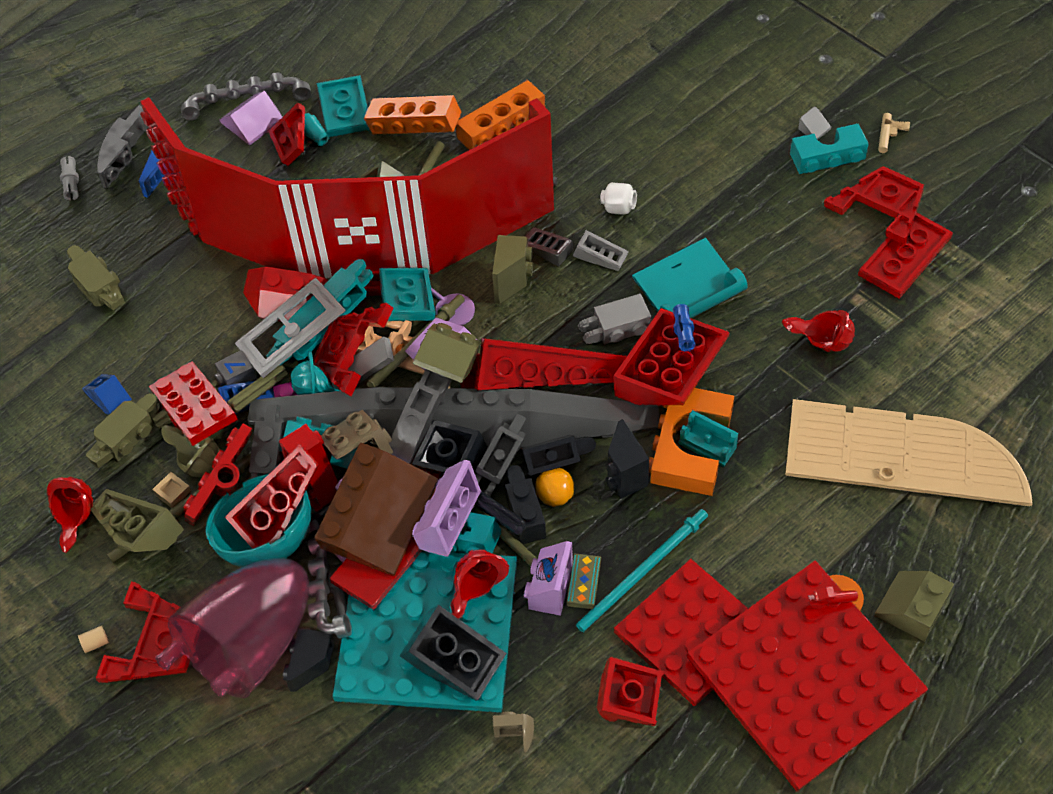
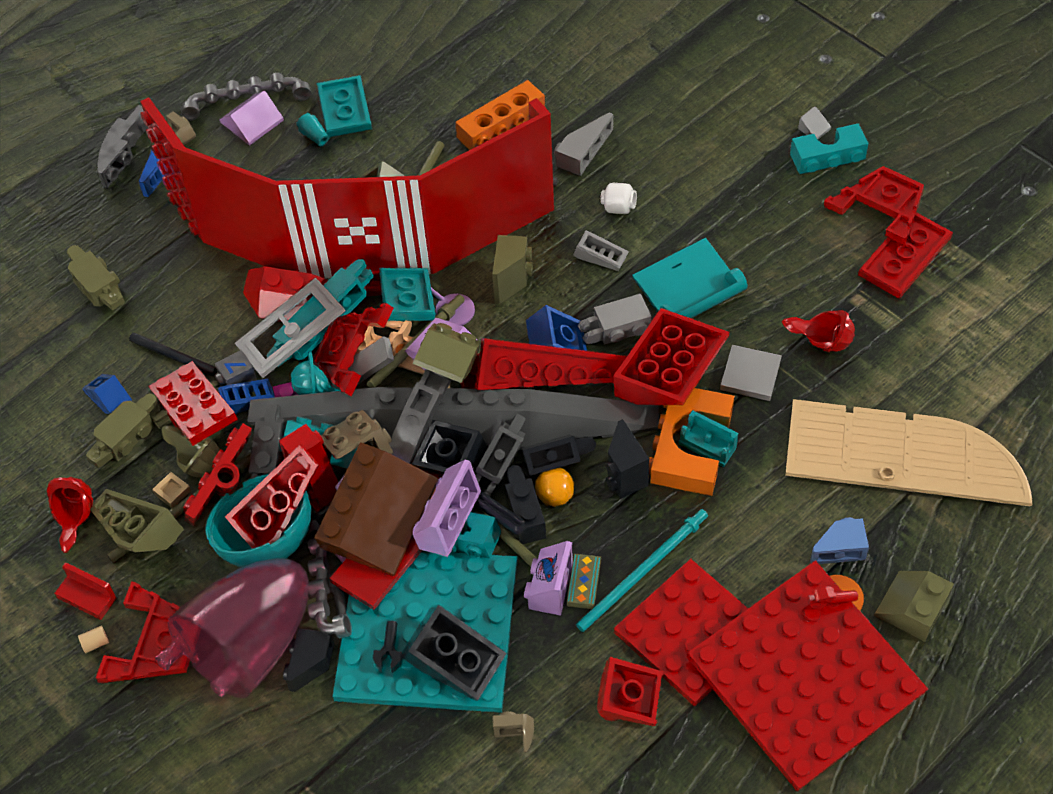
light grey pin [60,156,79,200] -> none
olive axle [227,365,288,413] -> none
red wing [268,103,305,166] -> none
orange brick [364,95,461,134] -> none
red piece [450,549,509,619] -> none
flat silver slope [525,227,573,267] -> none
blue pin [673,304,696,351] -> none
tan hose [878,113,910,153] -> none
none -> red panel [54,562,117,620]
none -> black bar [129,332,217,376]
none -> dark tan plate [166,111,196,145]
none -> black bar [373,620,403,673]
none -> blue slope [526,305,587,351]
none -> light grey slope [554,113,613,176]
none -> light grey tile [720,345,782,401]
none -> medium blue slope [811,517,869,564]

